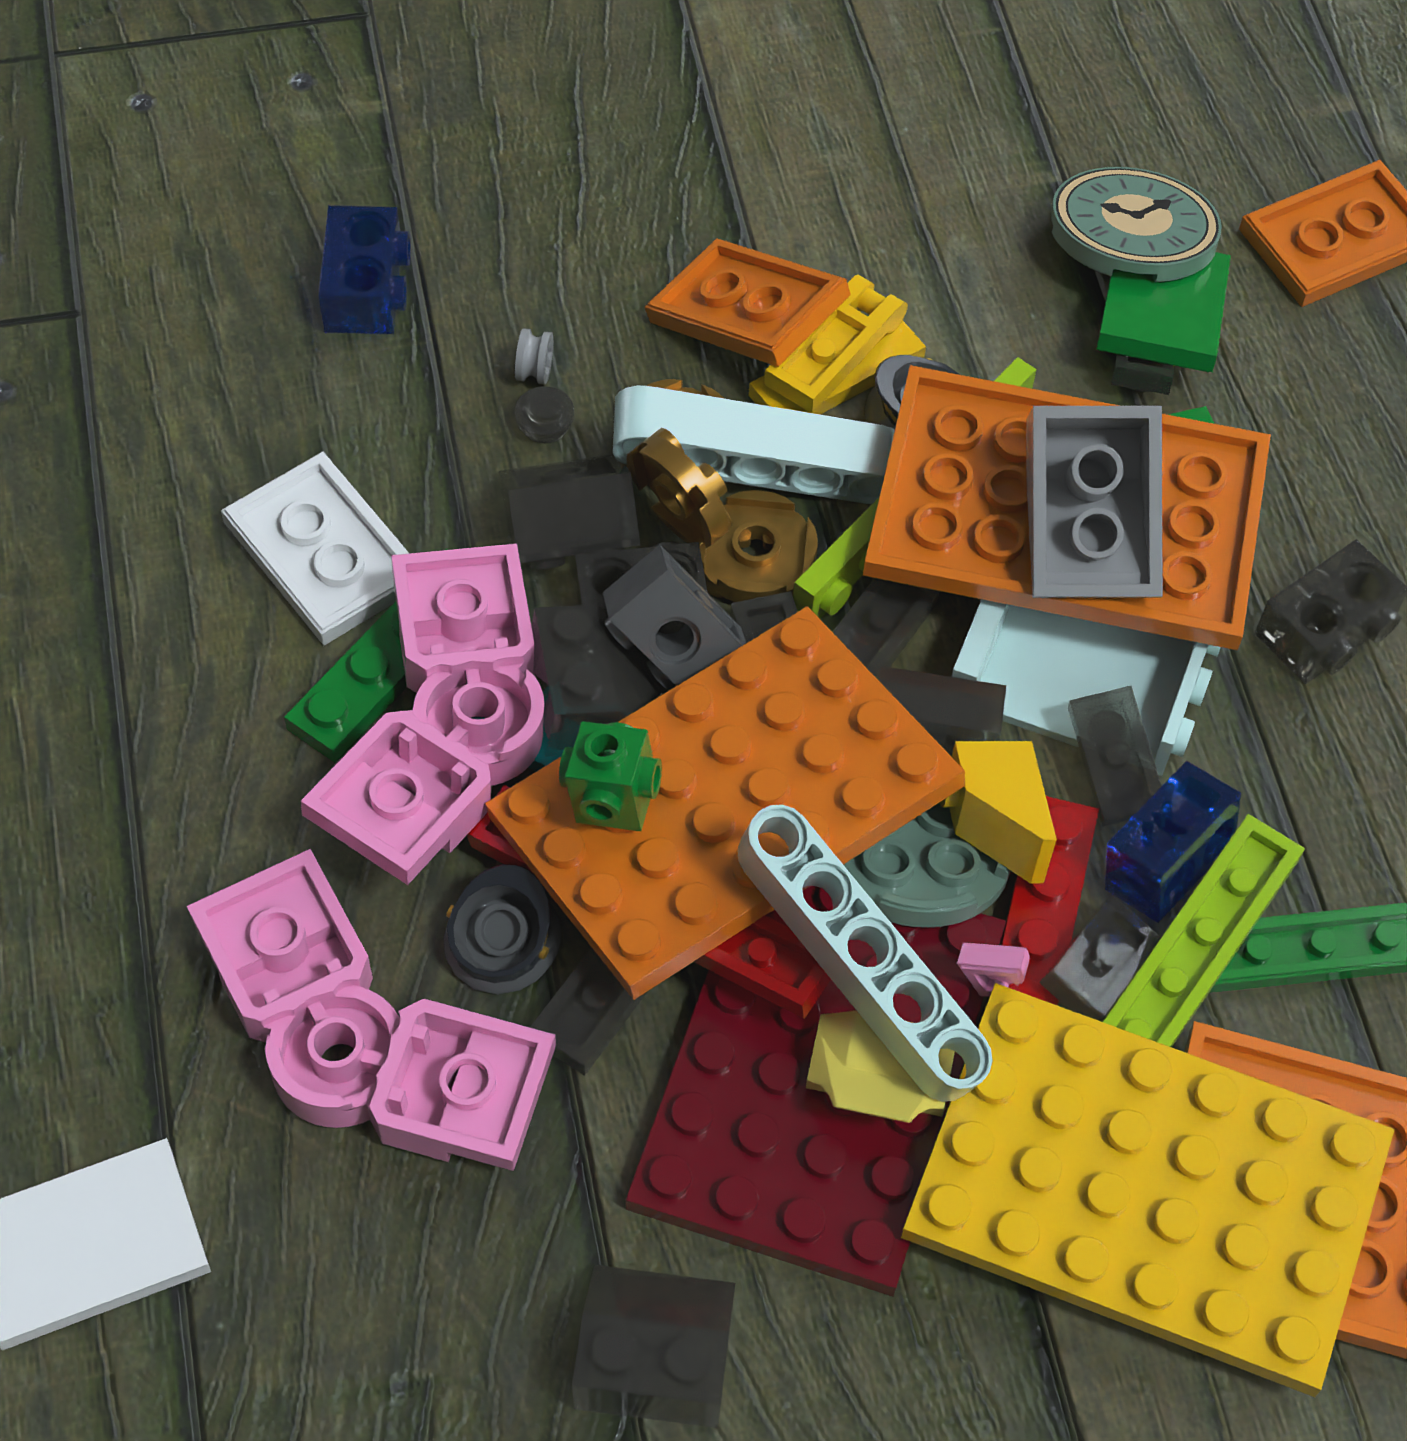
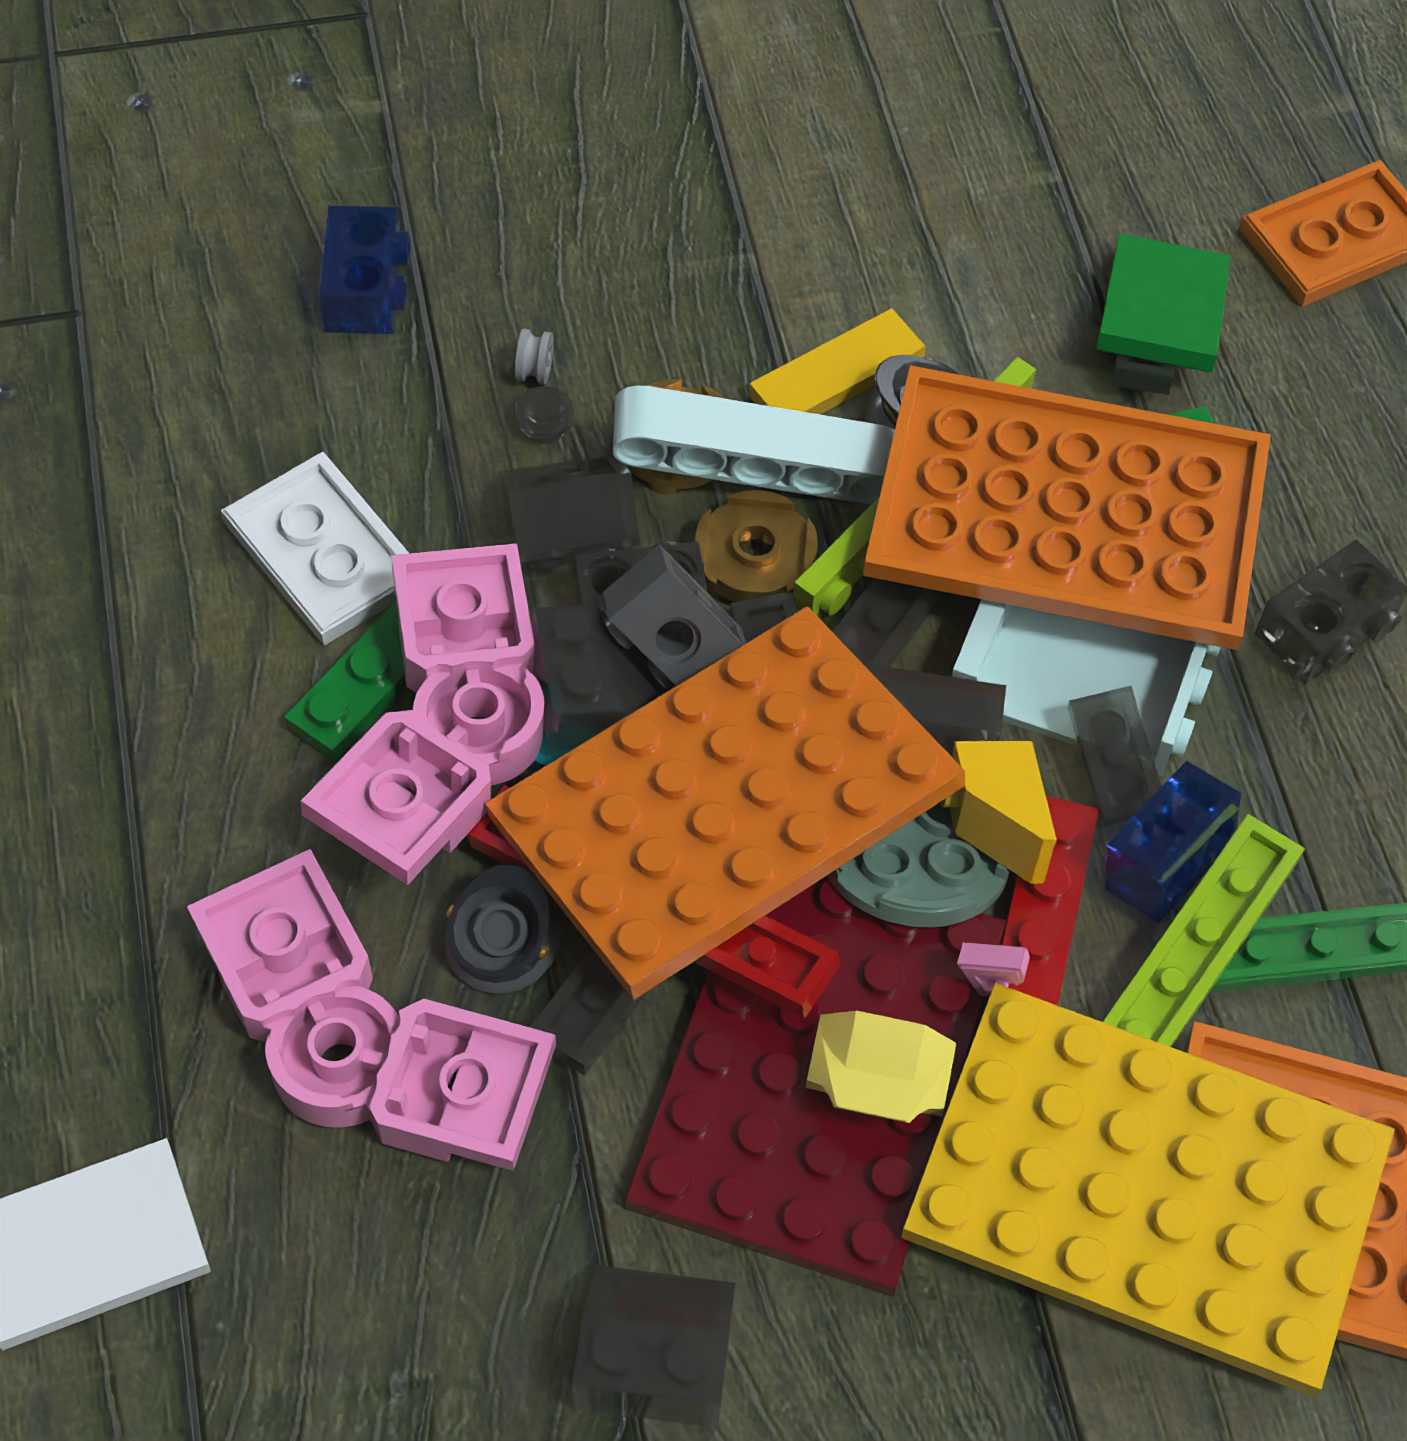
green brick [559,721,662,832] -> none
pearl gold plate [626,427,733,548] -> none
orange tile [645,238,851,367] -> none
light aqua beam [737,805,993,1102] -> none
yellow plate [764,274,908,413] -> none
light grey slope [1026,406,1163,598] -> none
clear smoke plate [1039,894,1161,1021] -> none
tile [1051,167,1222,282] -> none

